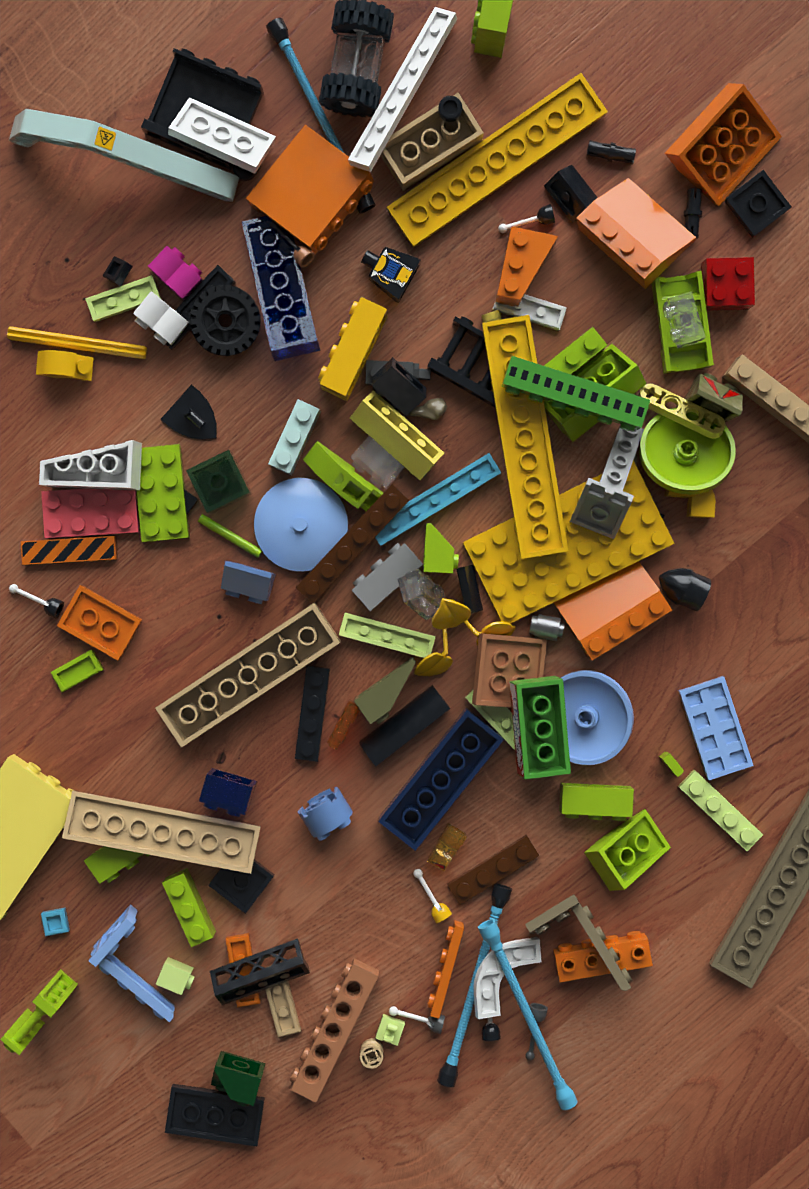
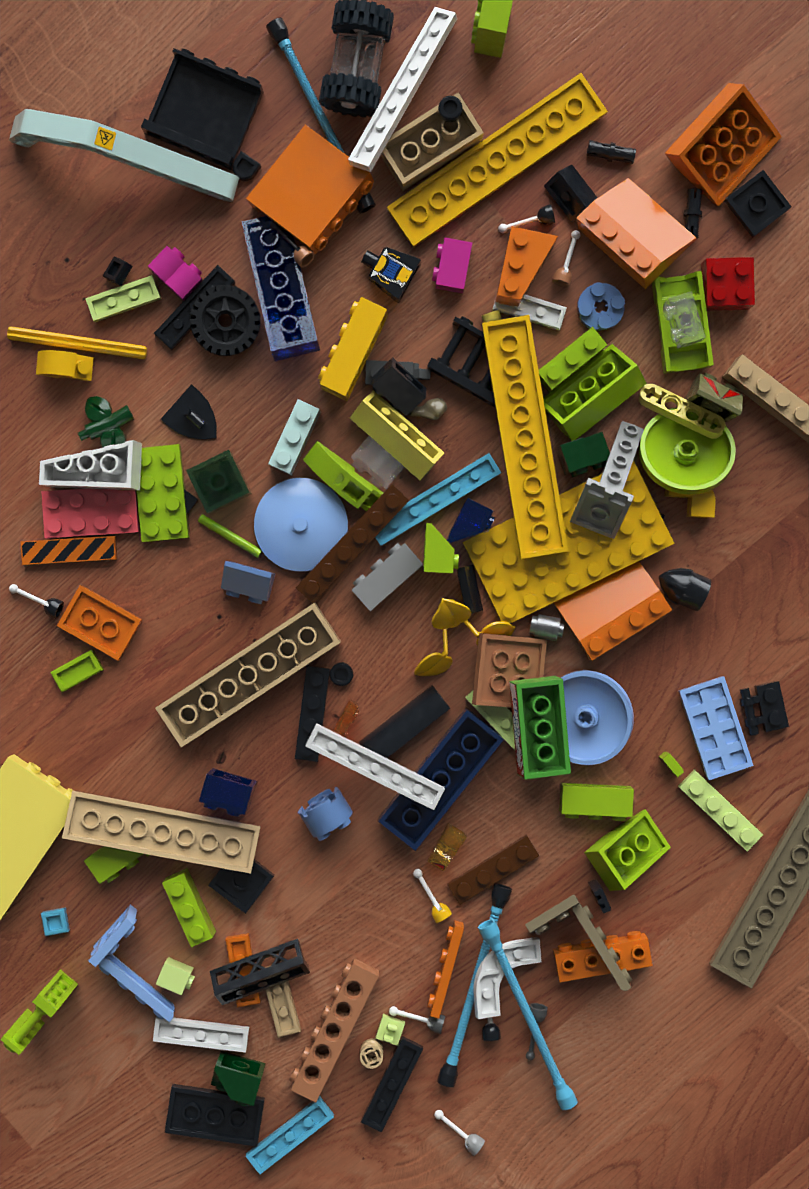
white brick [133,291,189,345] -> none
white plate [168,98,276,174] -> none
yellowish green plate [339,612,436,658] -> none
olive slope [354,657,415,724] -> none
clear brick [397,569,445,620] -> none
bright green brick [501,356,650,432] -> none
none -> dark green plant [78,396,135,448]
none -> white plate [153,1016,249,1053]
none -> medium azure plate [246,1096,334,1174]
none -> white plate [305,723,445,810]
none -> black tile [330,662,353,686]
none -> black plate [361,1036,423,1133]
none -> dark pink brick [432,237,472,294]
none -> hinge [434,1110,485,1156]
none -> clear blue slope [446,498,495,544]
none -> hinge [552,230,580,287]
none -> dark green brick [556,432,610,478]
none -> medium blue plate [577,282,625,331]
none -> black tile [588,879,611,914]
none -> black plate [739,681,789,736]

